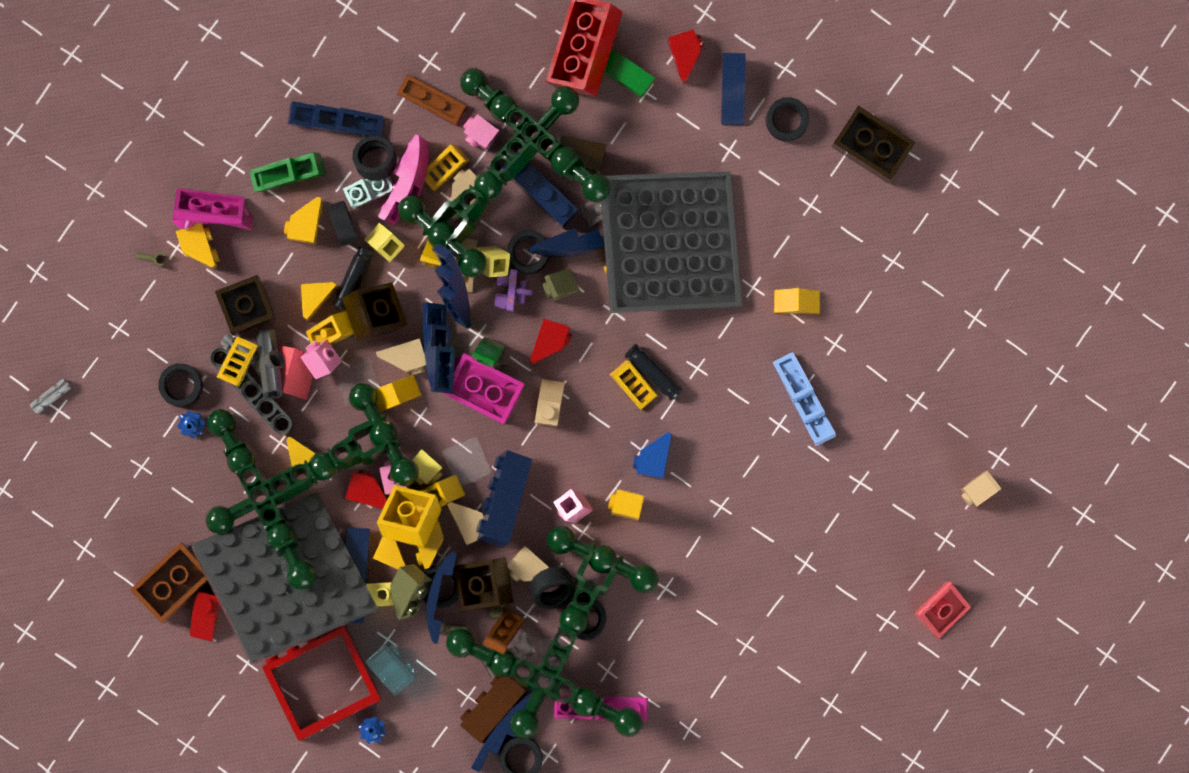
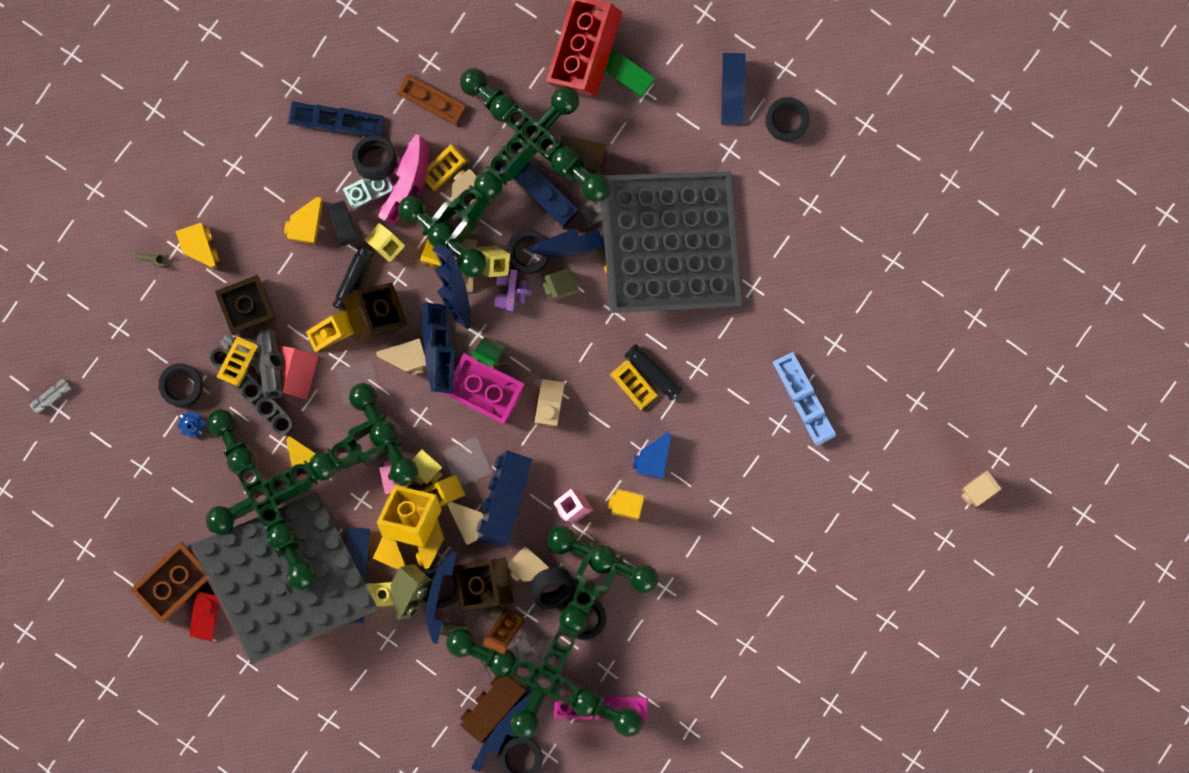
dark pink slope [172,188,254,231] -> none
green slope [249,152,326,192] -> none
red window [262,626,382,741] -> none
bright pink brick [300,339,342,379] -> none
yellow slope [301,282,338,322] -> none
red slope [345,470,388,509] -> none
blue plant [359,716,386,744] -> none
clear light blue brick [365,644,417,697] -> none
yellow slope [375,375,421,412] -> none
bright pink brick [463,114,500,151] -> none
red slope [529,319,573,365] -> none
red slope [668,29,704,84] -> none
yellow slope [774,288,820,314] -> none
dark brown brick [832,105,916,184] -> none
coral slope [914,581,971,639] -> none

